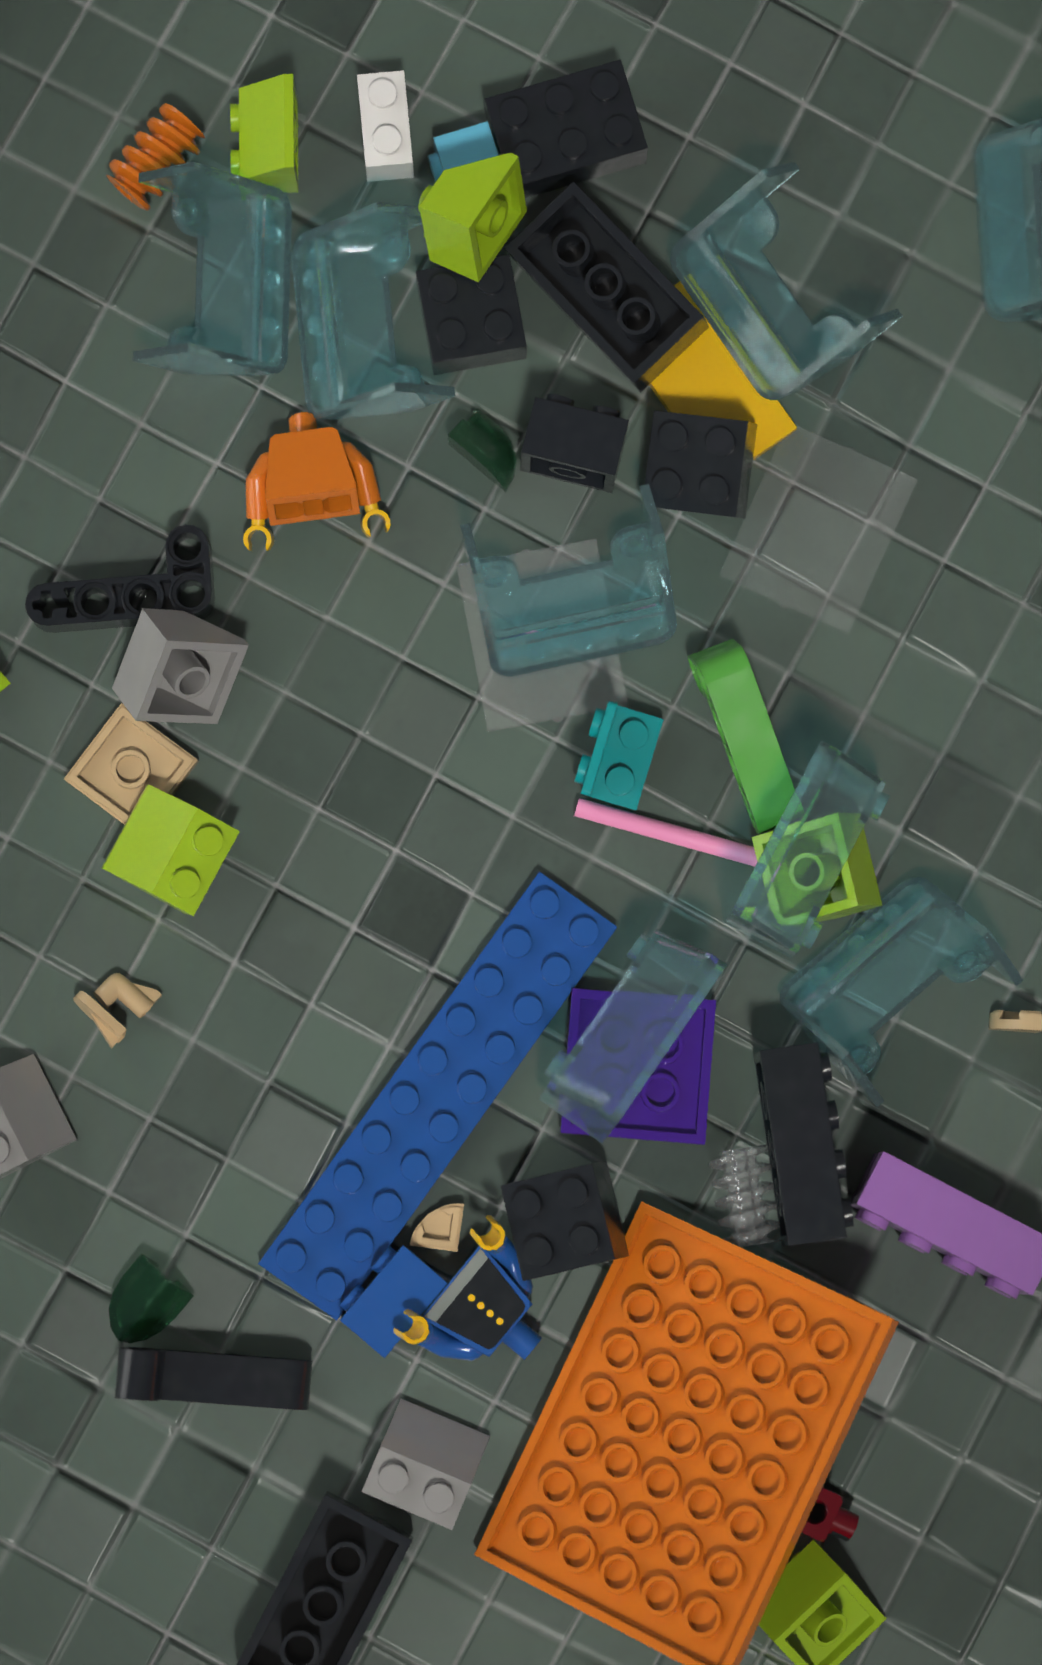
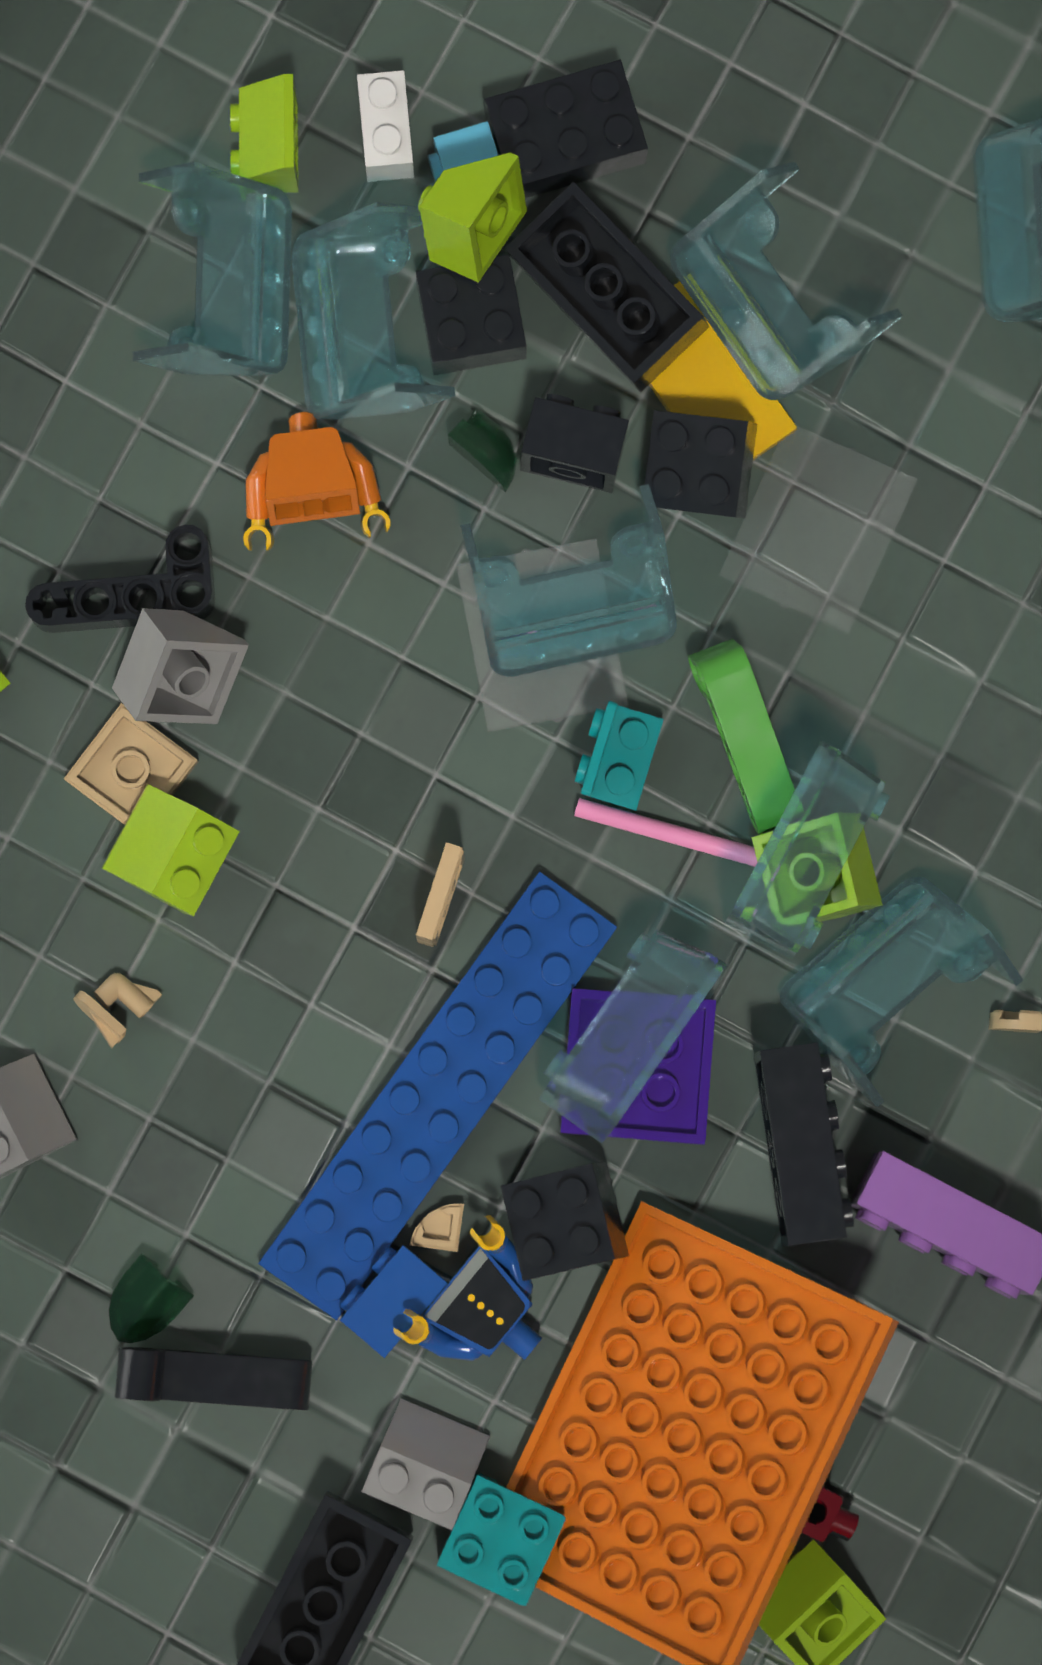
orange piece [106,103,205,211] -> none
clear piece [709,1144,782,1247] -> none
none -> tan tile [416,842,465,947]
none -> teal bracket [436,1472,565,1606]

